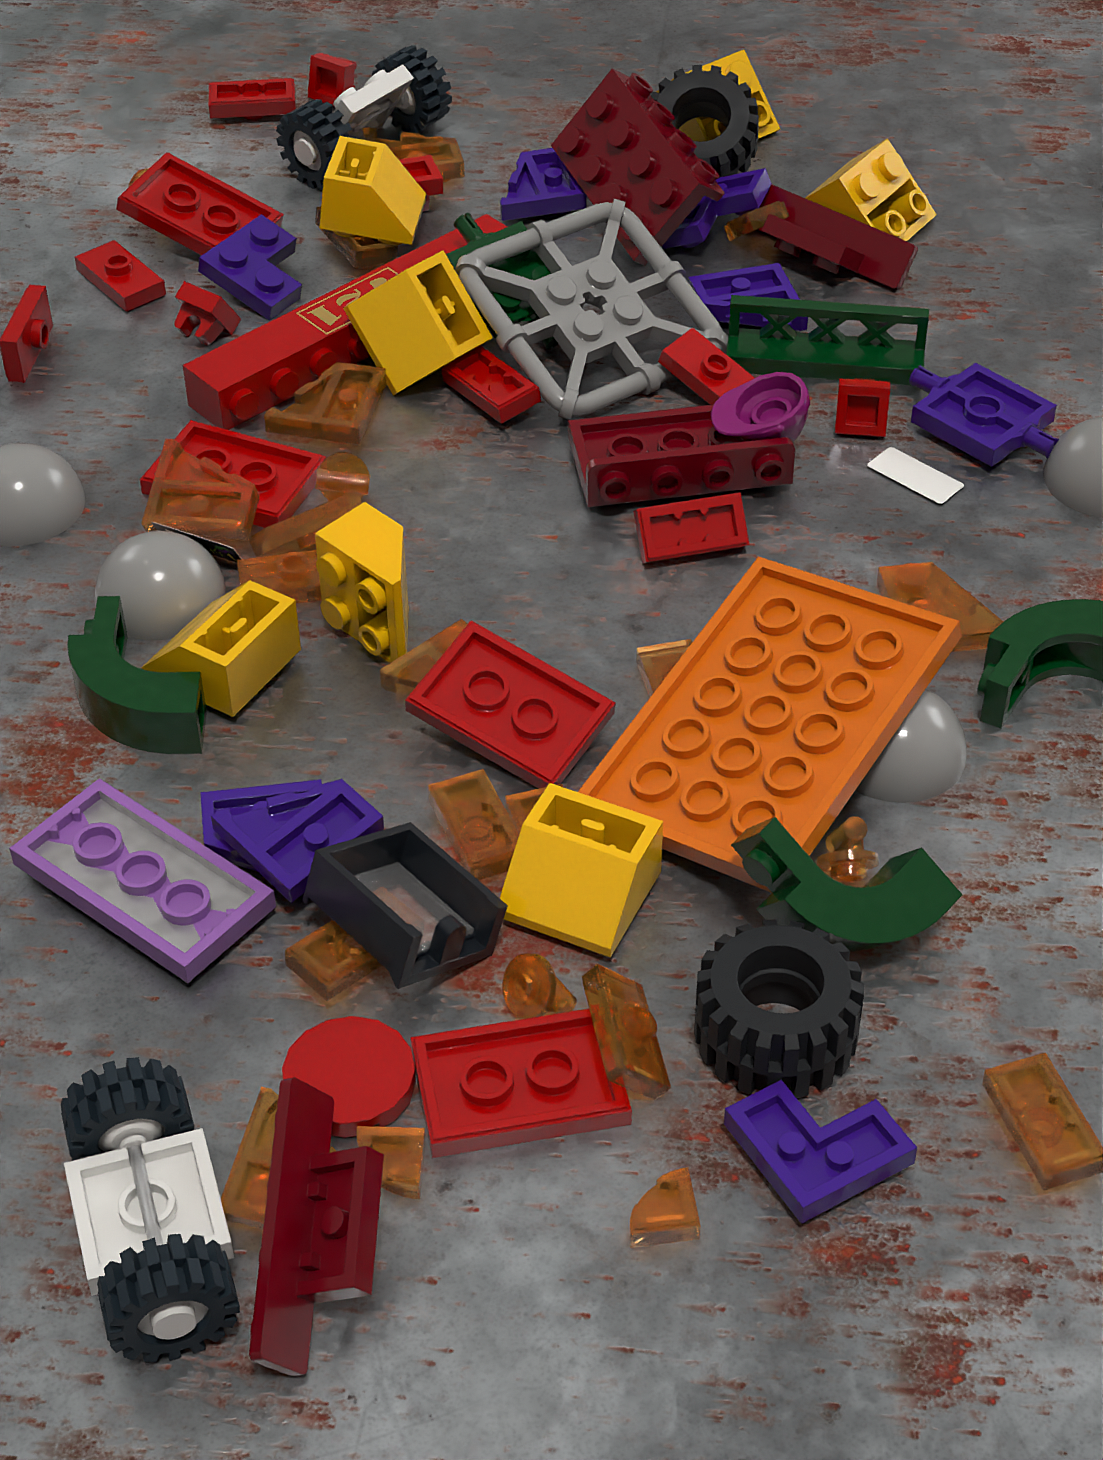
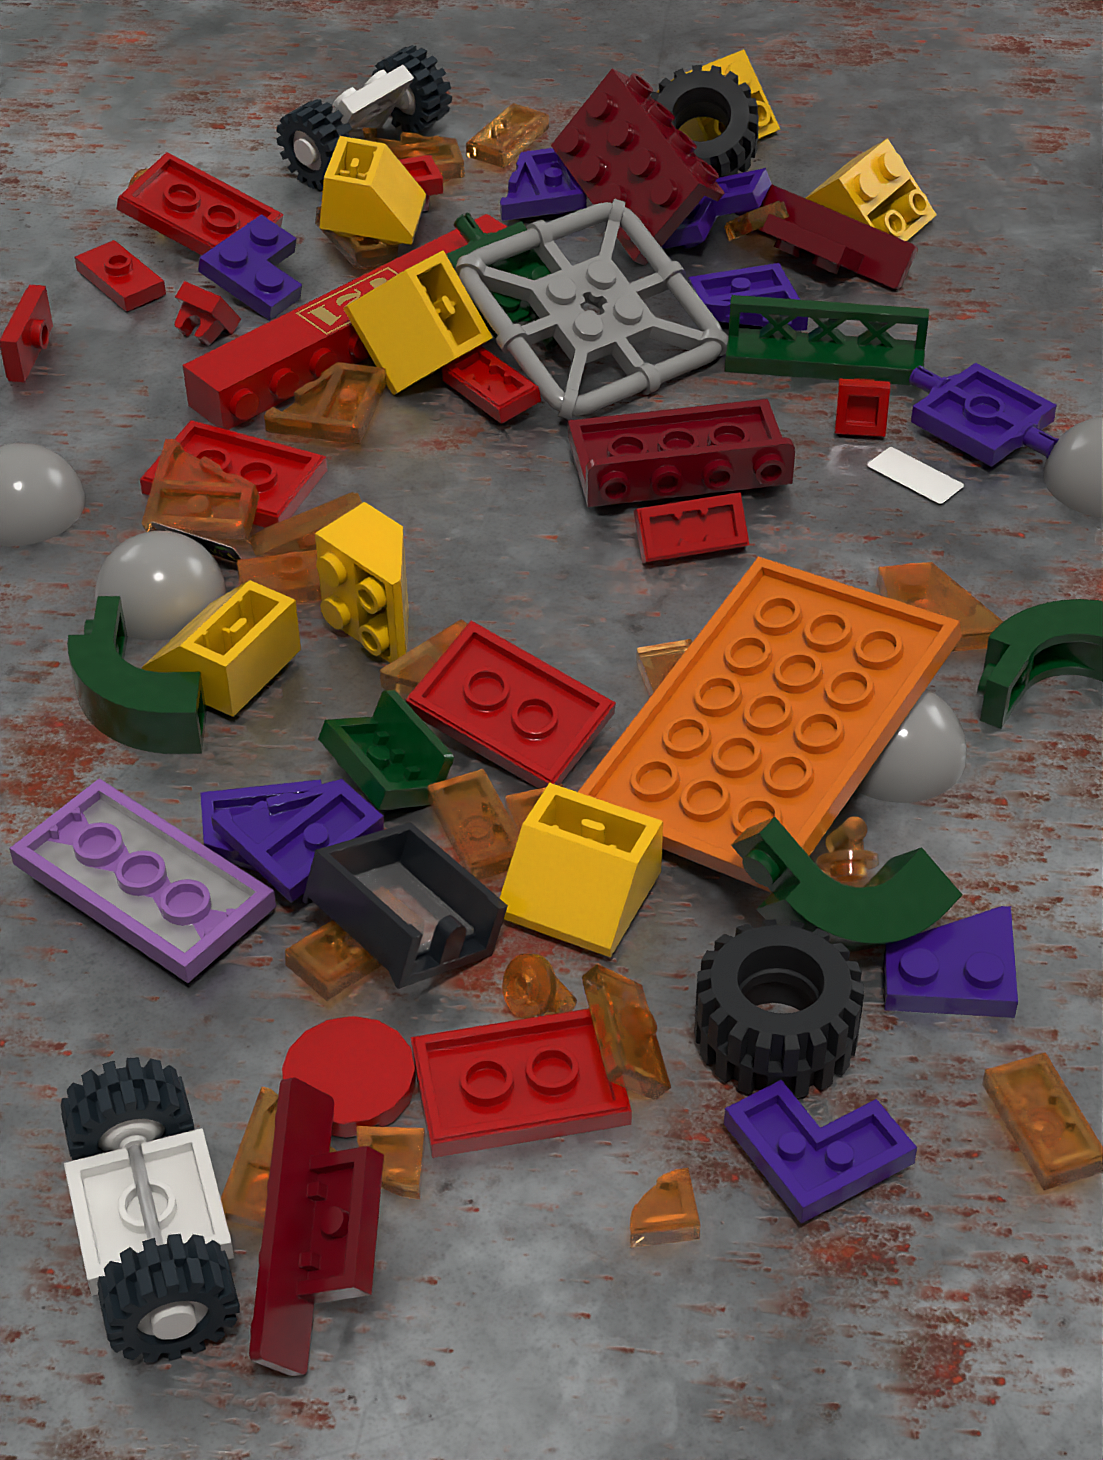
red plate [208,78,296,119] -> none
red tile [308,53,357,107] -> none
clear orange plate [315,452,370,505] -> none
red plate [658,328,755,405] -> none
magenta hat [711,372,810,442] -> none
none -> dark green bracket [318,690,454,810]
none -> clear orange plate [466,103,549,169]
none -> dark purple wing [883,906,1018,1018]

